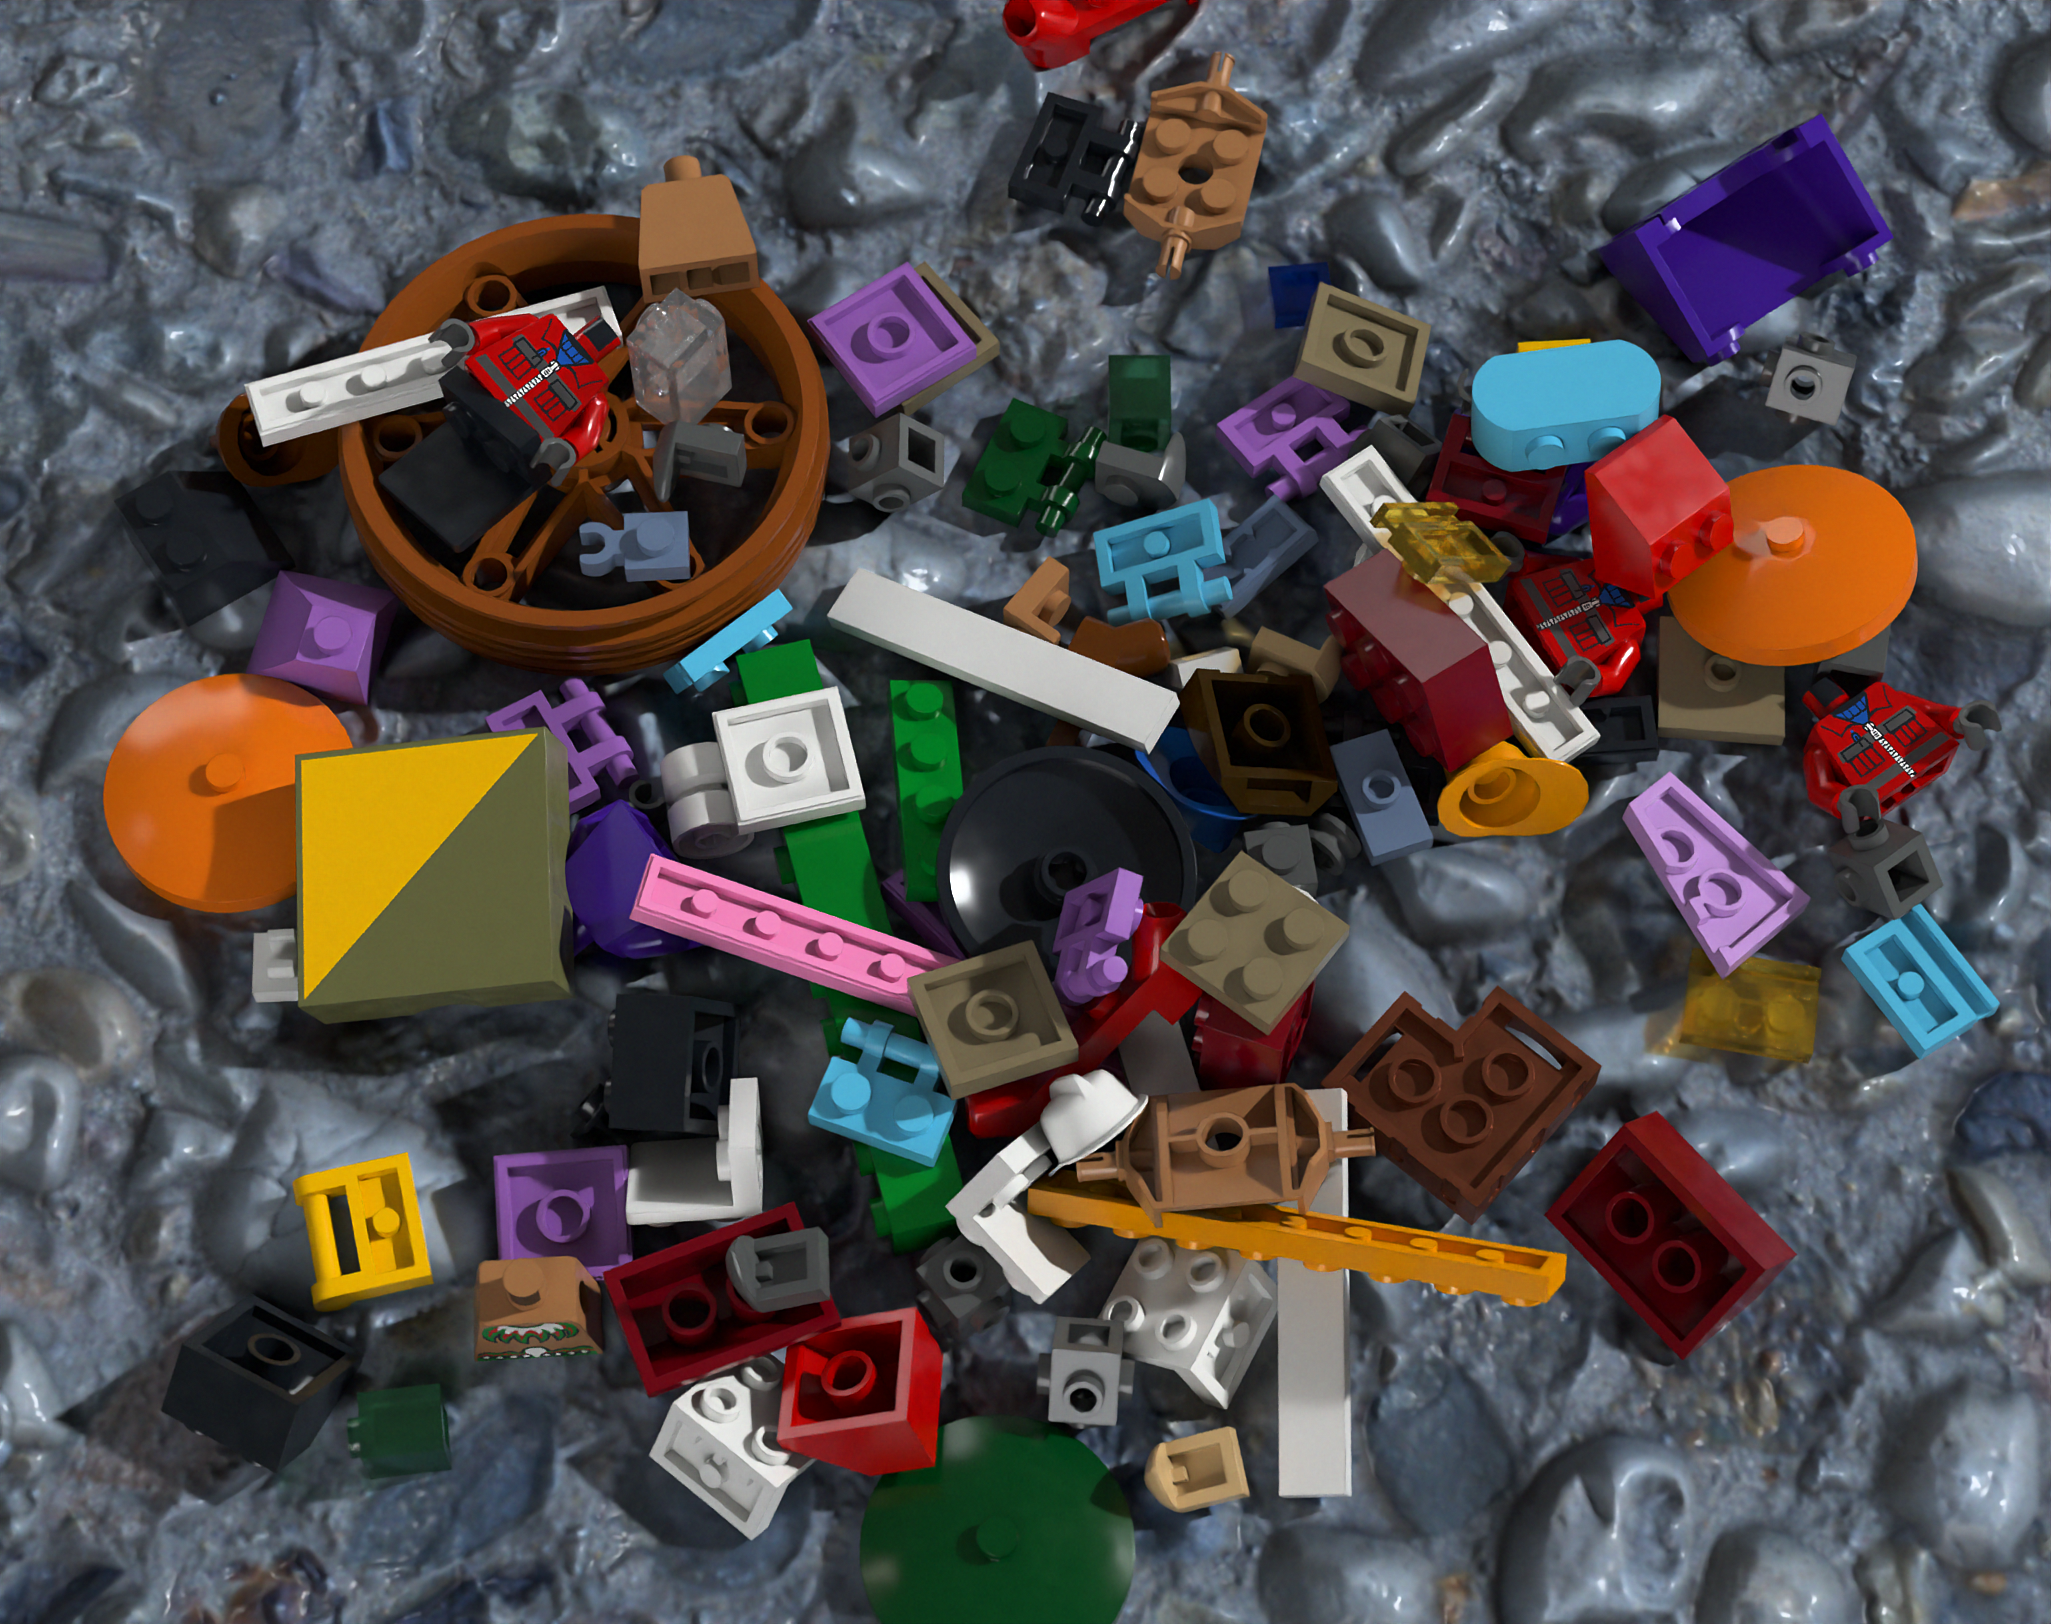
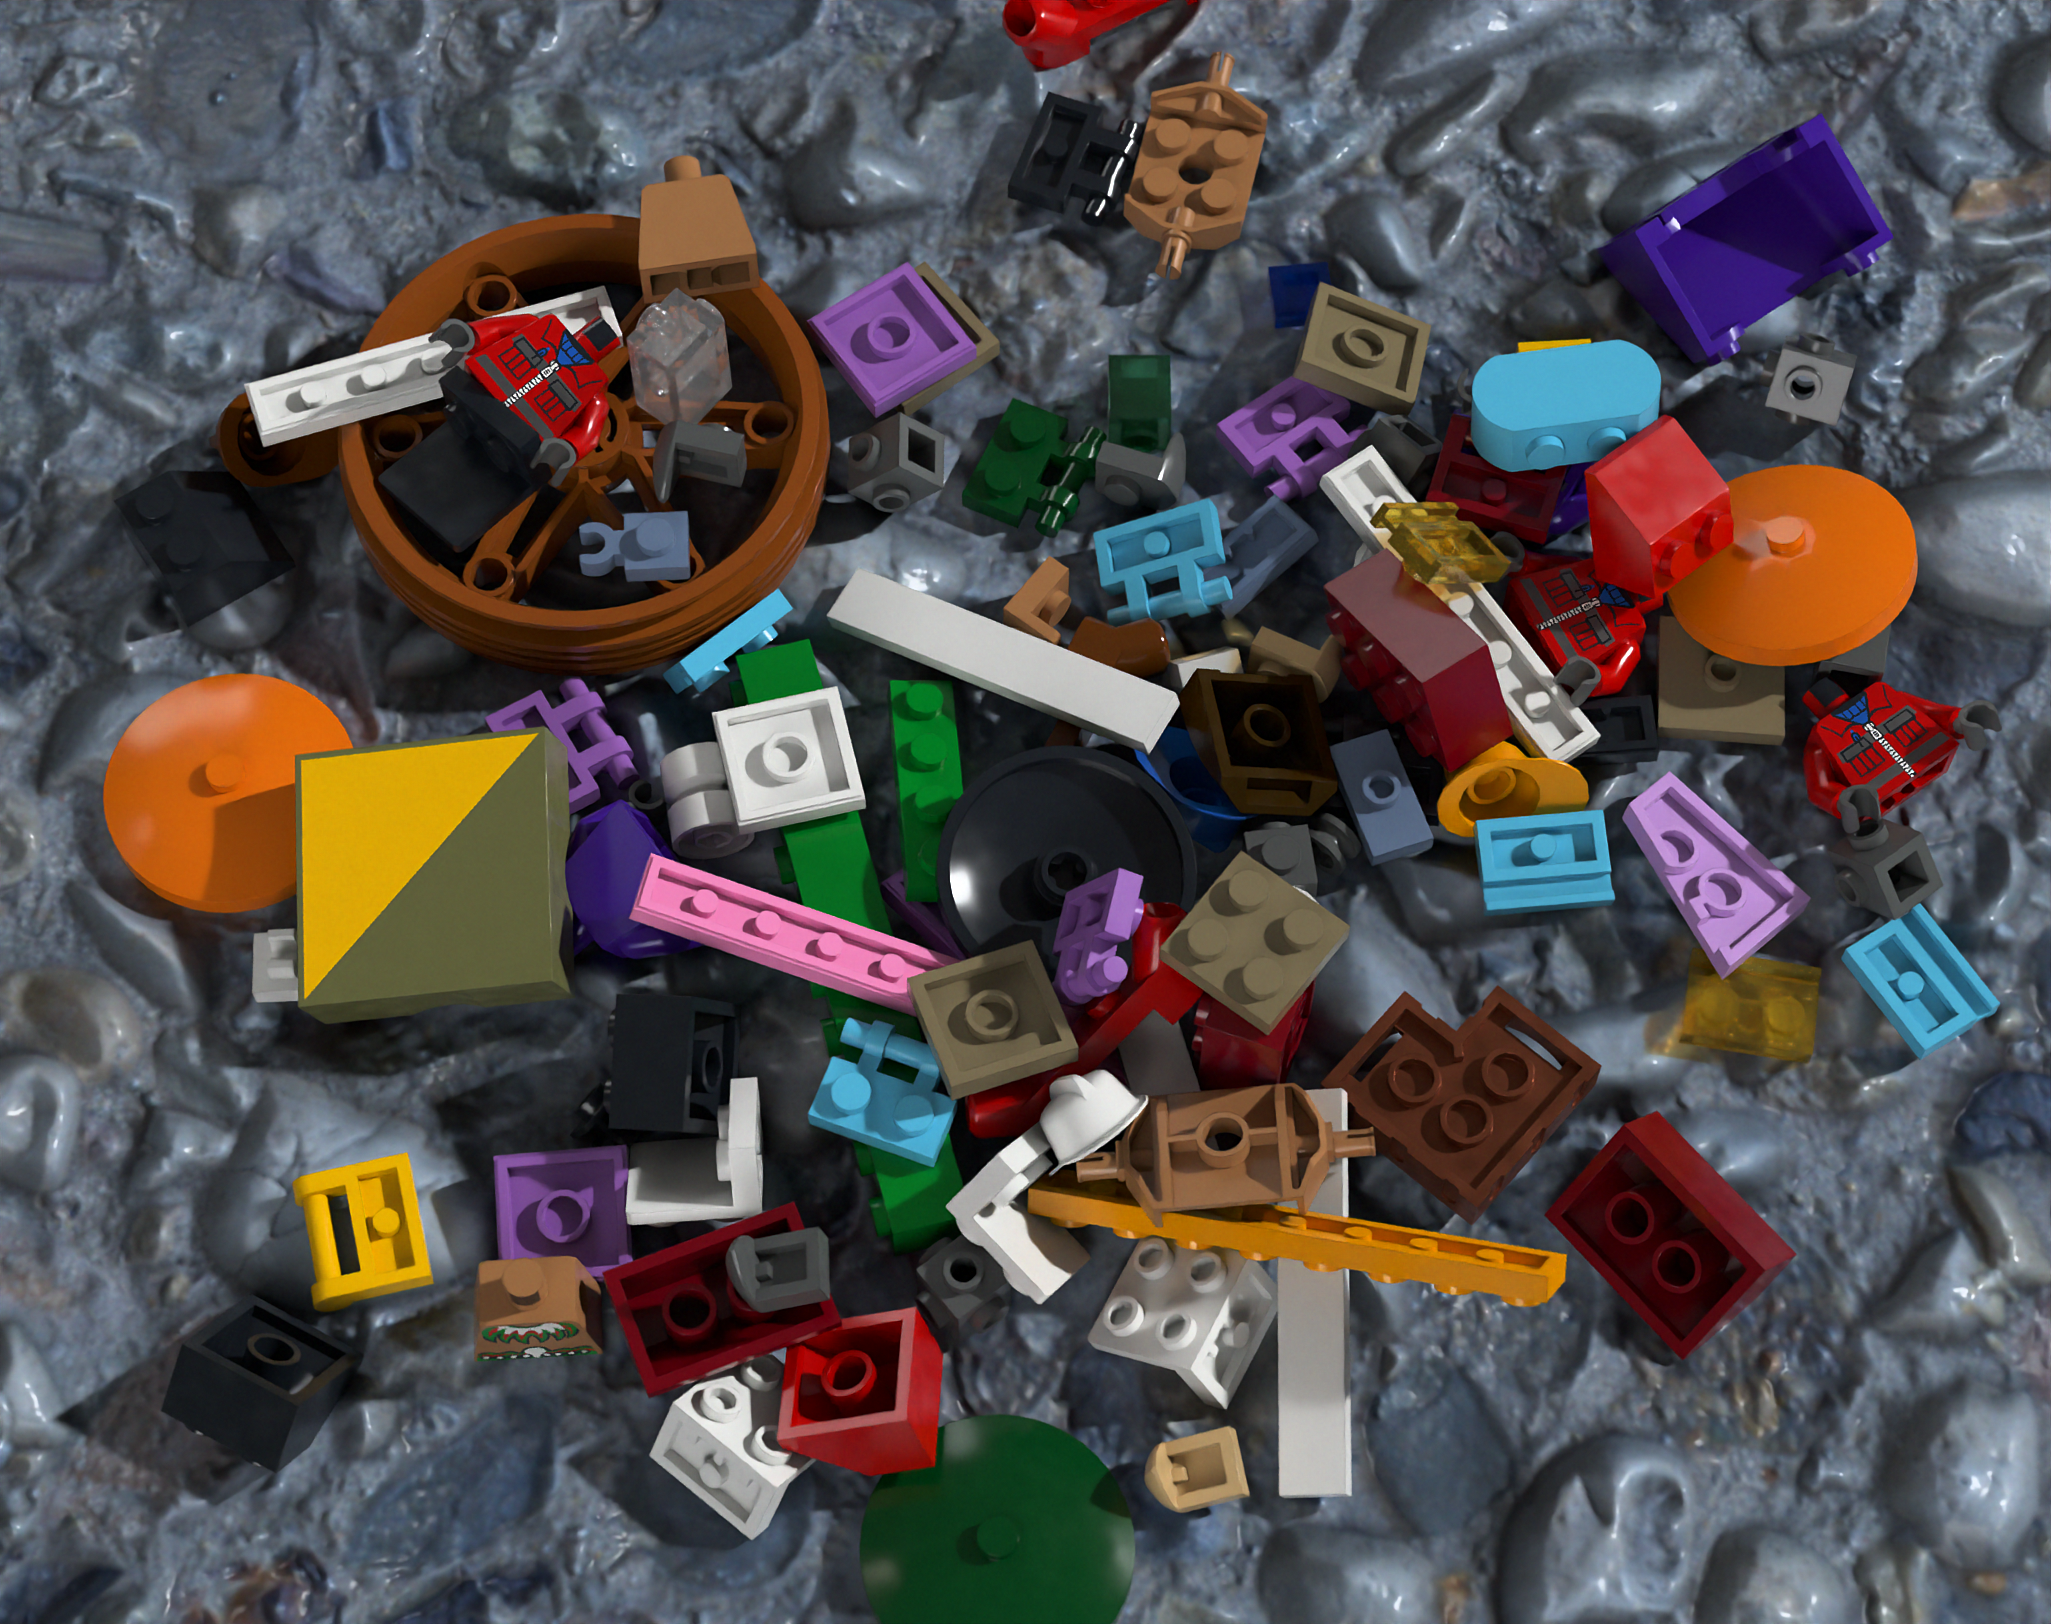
medium lavender slope [245,570,400,706] -> none
clear green brick [347,1383,452,1479] -> none
dark grey brick [1037,1316,1135,1429] -> none
none -> medium azure plate [1473,810,1615,916]

